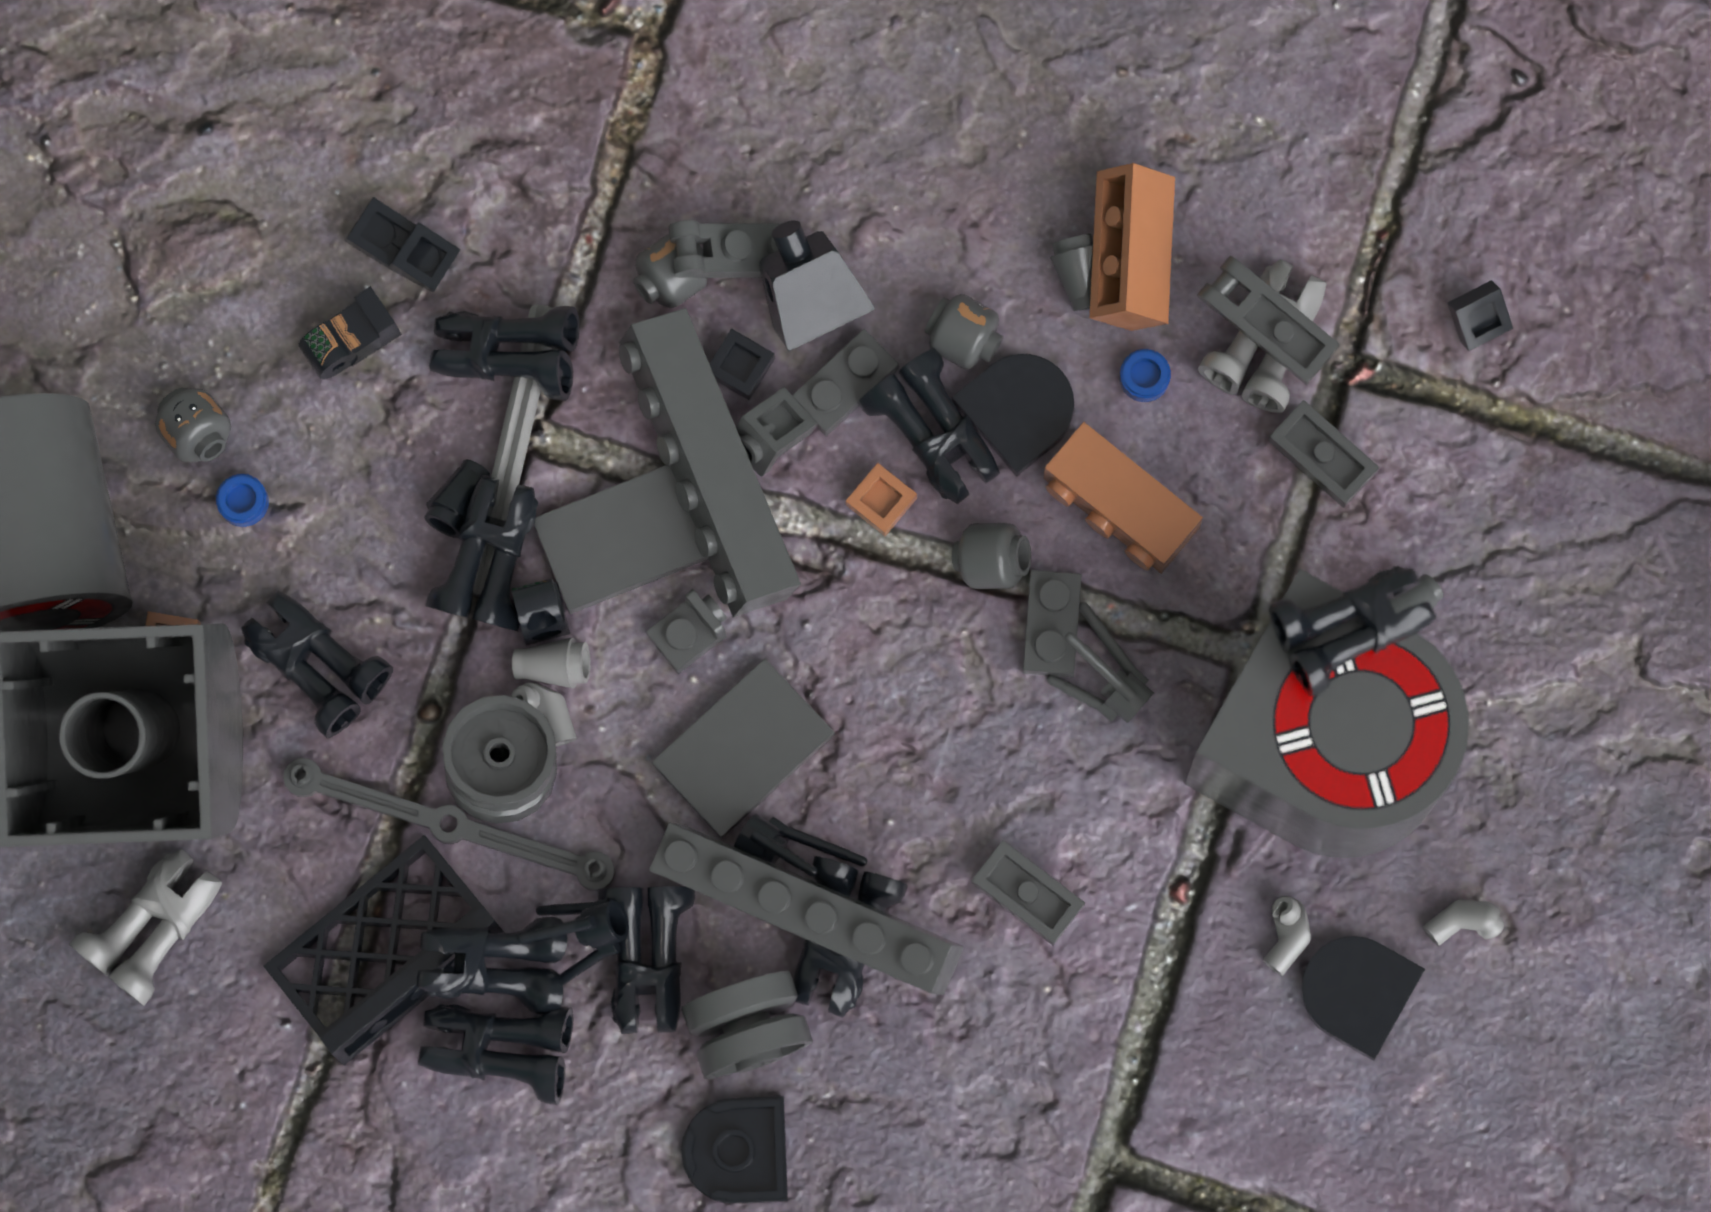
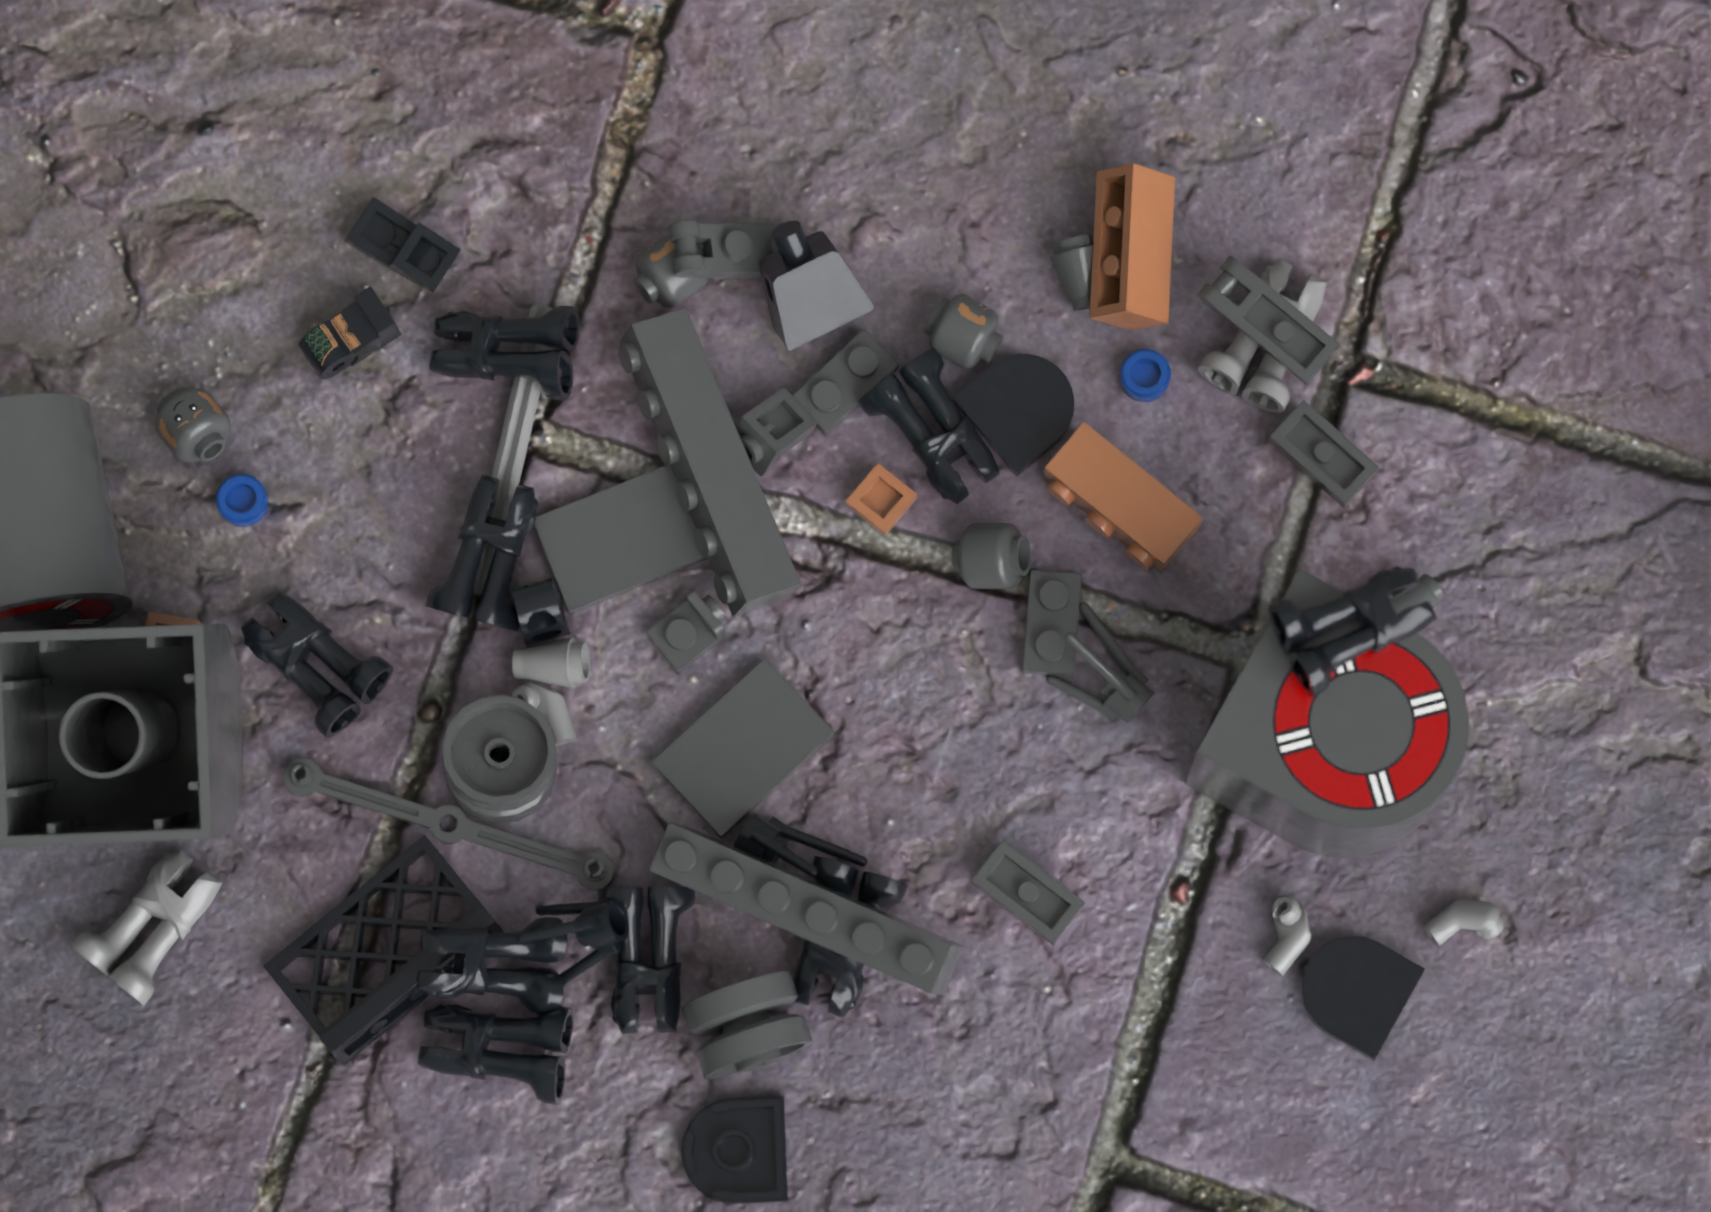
black cone [424,459,490,538] -> none
black plate [710,328,775,400] -> none
black plate [1447,280,1513,351] -> none

